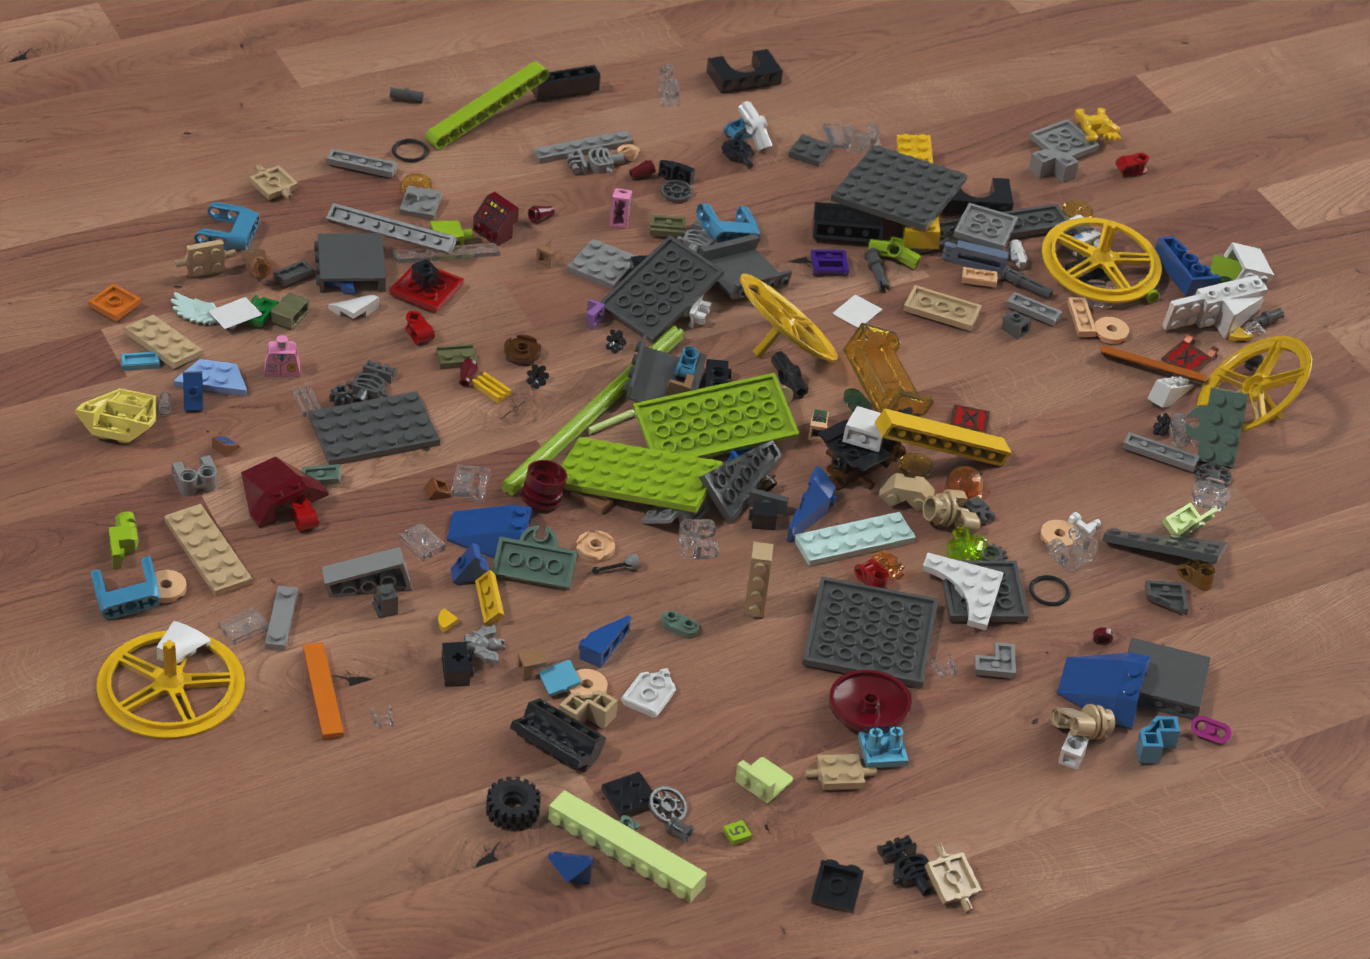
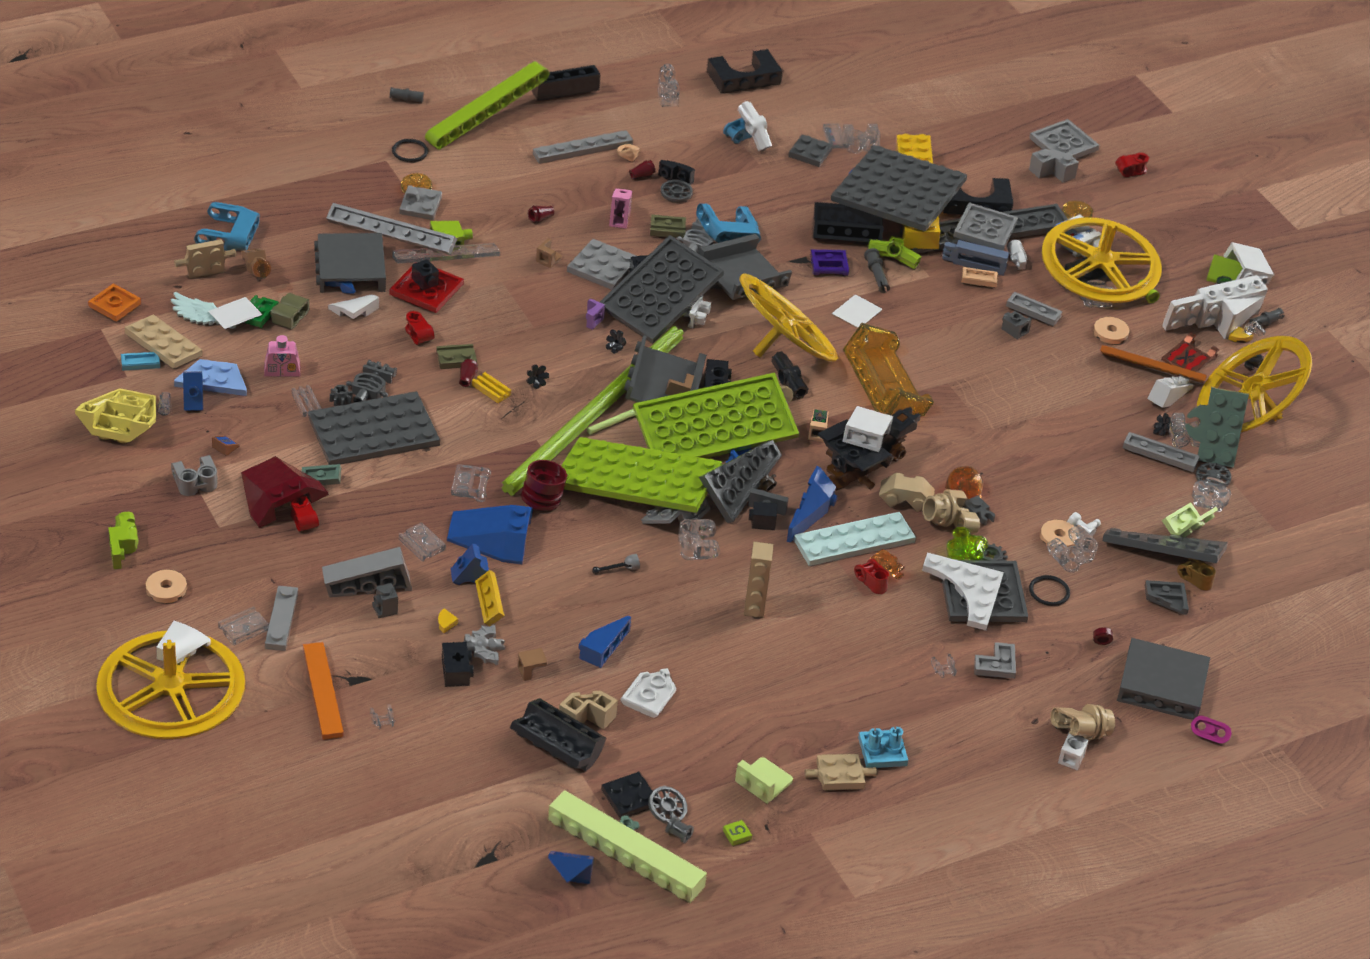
dark azure connector [91,556,160,619] -> none
tan plate [164,504,252,597] -> none
tan plate [249,164,298,200] -> none
dark grey plate [273,260,314,287] -> none
light grey plate [326,149,398,178] -> none
dark orange slope [425,478,452,500] -> none
dark red piece [473,191,519,247] -> none
black tyre [486,776,541,831] -> none
sand green plate [492,525,578,590] -> none
reddish brown plate [504,335,541,366] -> none
medium azure piece [538,659,582,697] -> none
light grey torso [566,147,624,175] -> none
light nougat tile [567,669,608,695] -> none
nougat tile [571,491,613,515] -> none
light nougat tile [576,531,615,562] -> none
sand green plate [661,611,699,639] -> none
dark azure piece [673,346,699,378] -> none
black piece [721,139,753,169] -> none
dark grey plate [802,576,938,688] -> none
black plate [811,859,864,913] -> none
dark red dish [829,670,912,733] -> none
clear green plate [843,388,872,412] -> none
yellow brick [875,408,1012,466] -> none
black torso [877,835,933,896] -> none
clear yellow wheel [899,453,933,478] -> none
tan plate [903,285,982,331] -> none
tan plate [924,843,982,913] -> none
flag [950,404,990,434] -> none
dark grey pin [1001,265,1053,300] -> none
blue wedge [1057,652,1151,730] -> none
light nougat plate [1067,297,1097,337] -> none
yellow animal [1074,108,1121,144] -> none
dark azure brick [1135,716,1181,763] -> none
blue wedge [1155,236,1221,296] -> none

